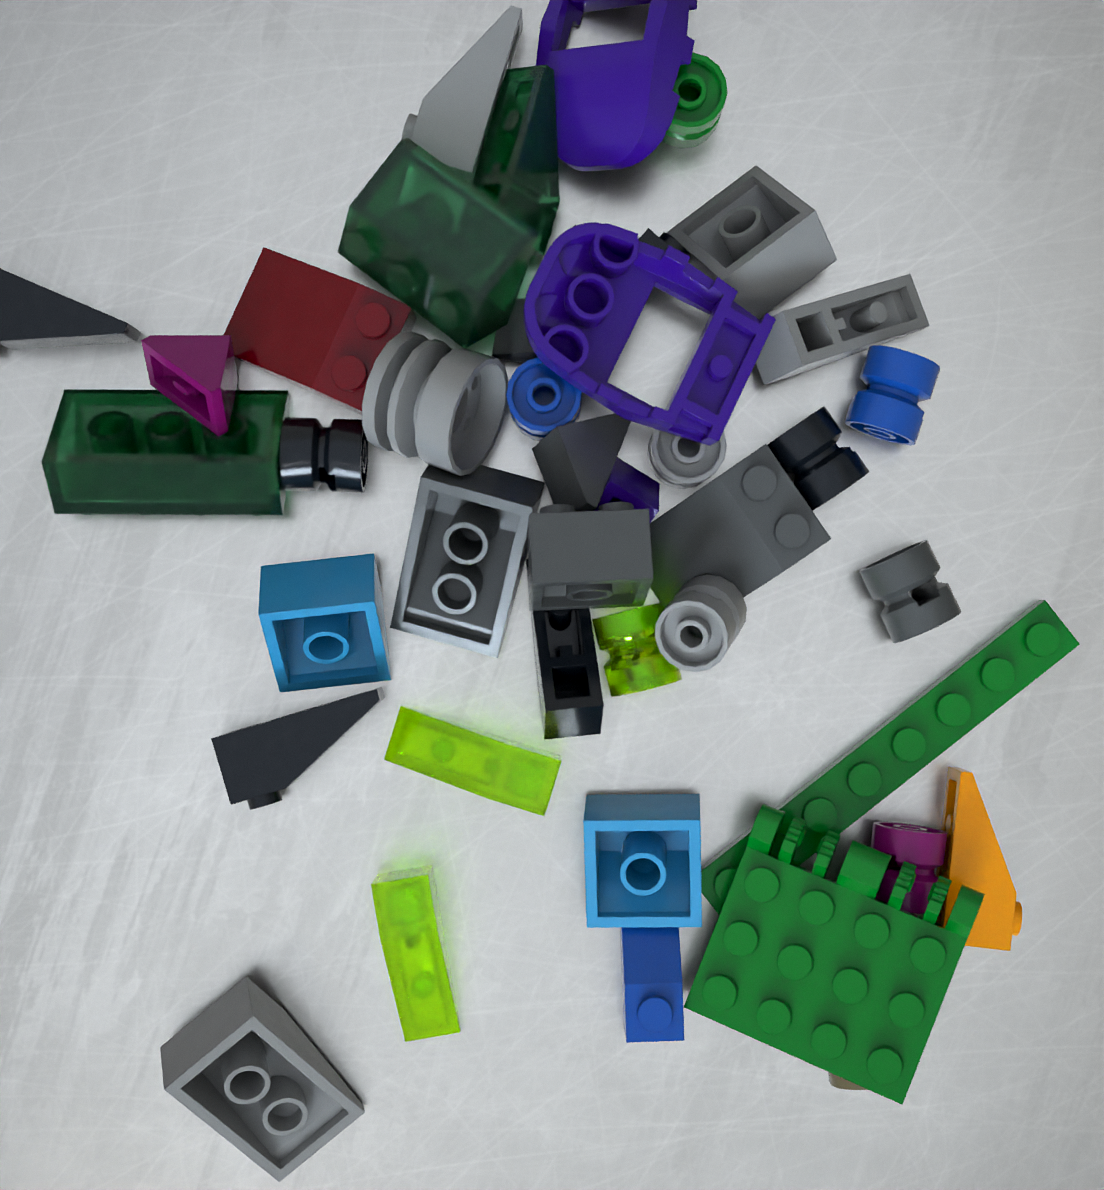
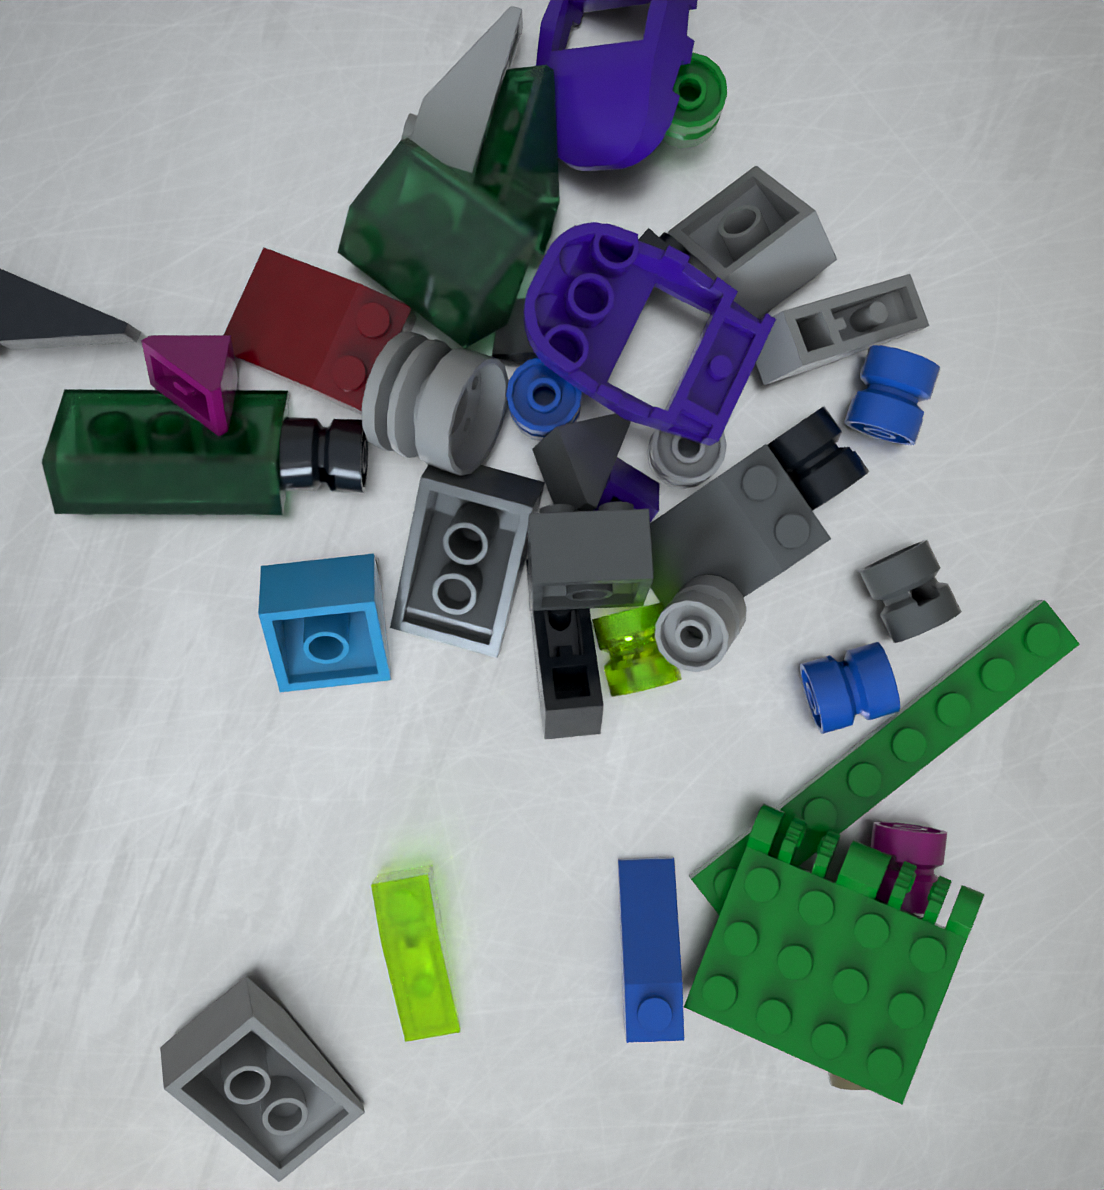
black slope [211,687,385,810] -> none
clear neon green slope [384,706,562,816] -> none
dark azure slope [583,794,702,928] -> none
light orange slope [936,766,1022,951] -> none
none -> blue wheel [800,642,900,734]

